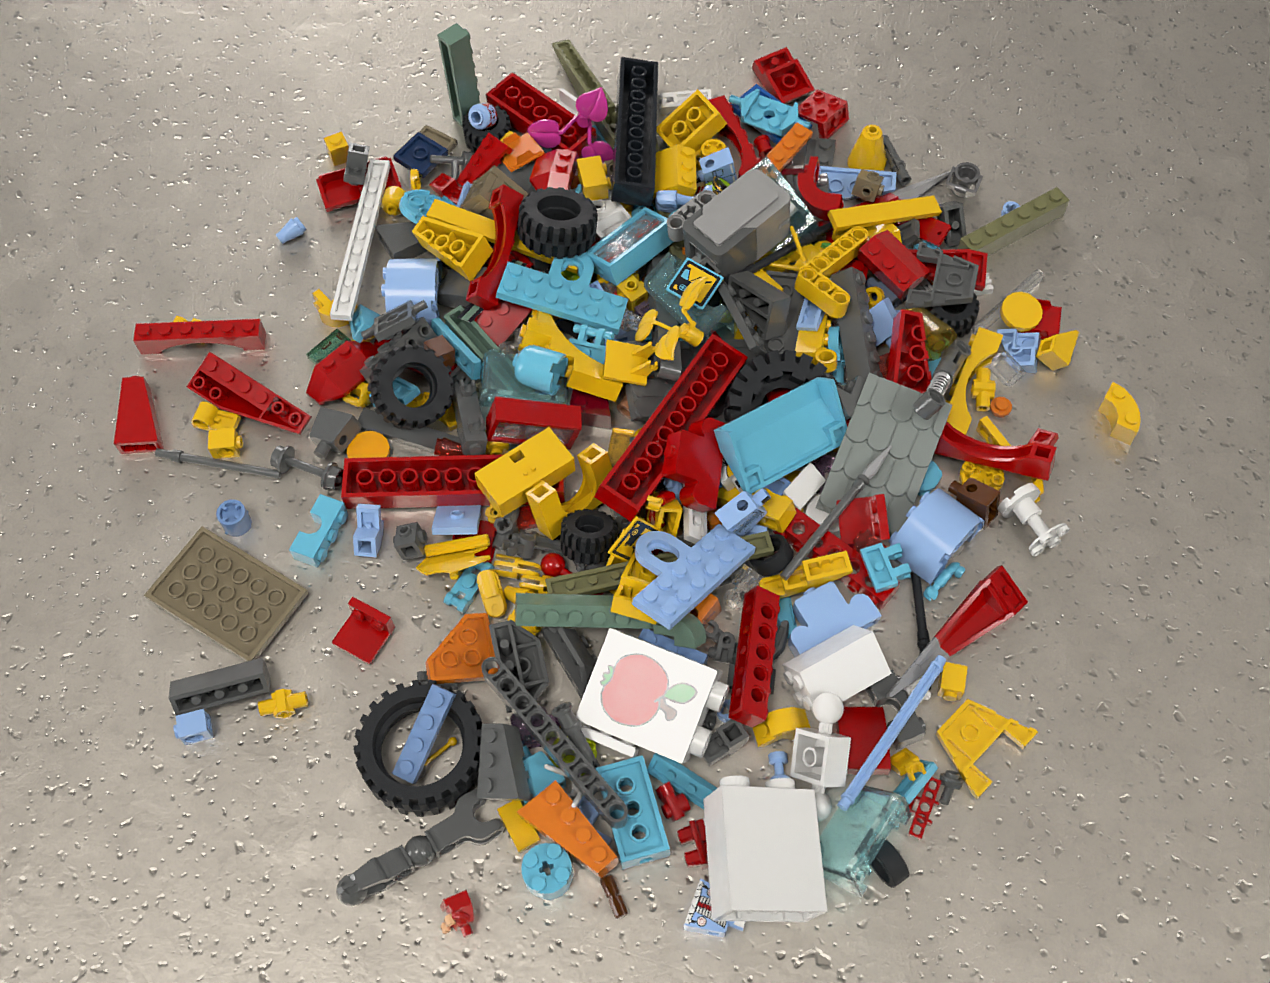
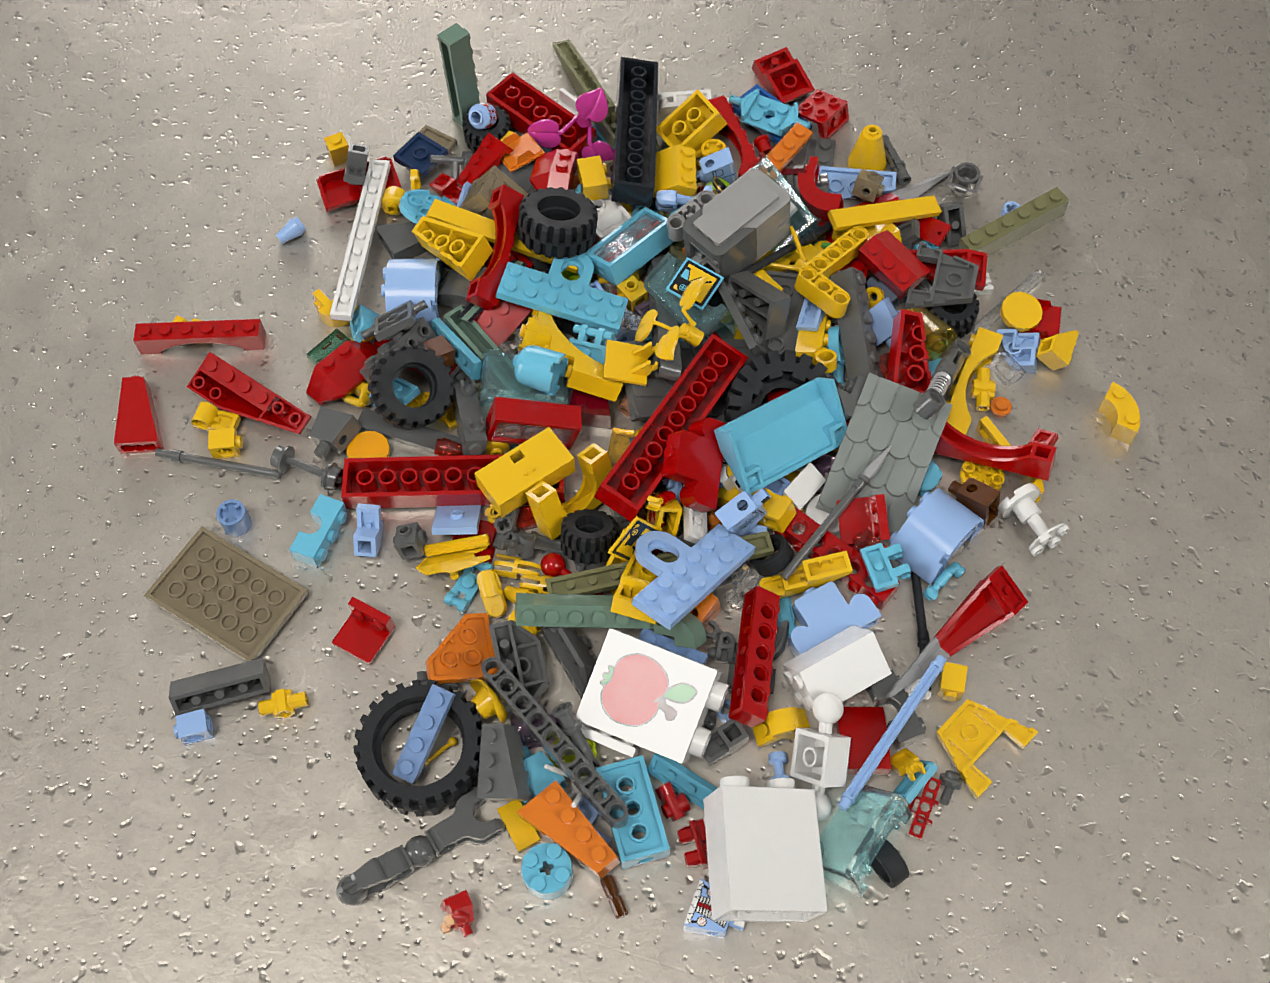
none -> yellow hat [470,679,508,724]

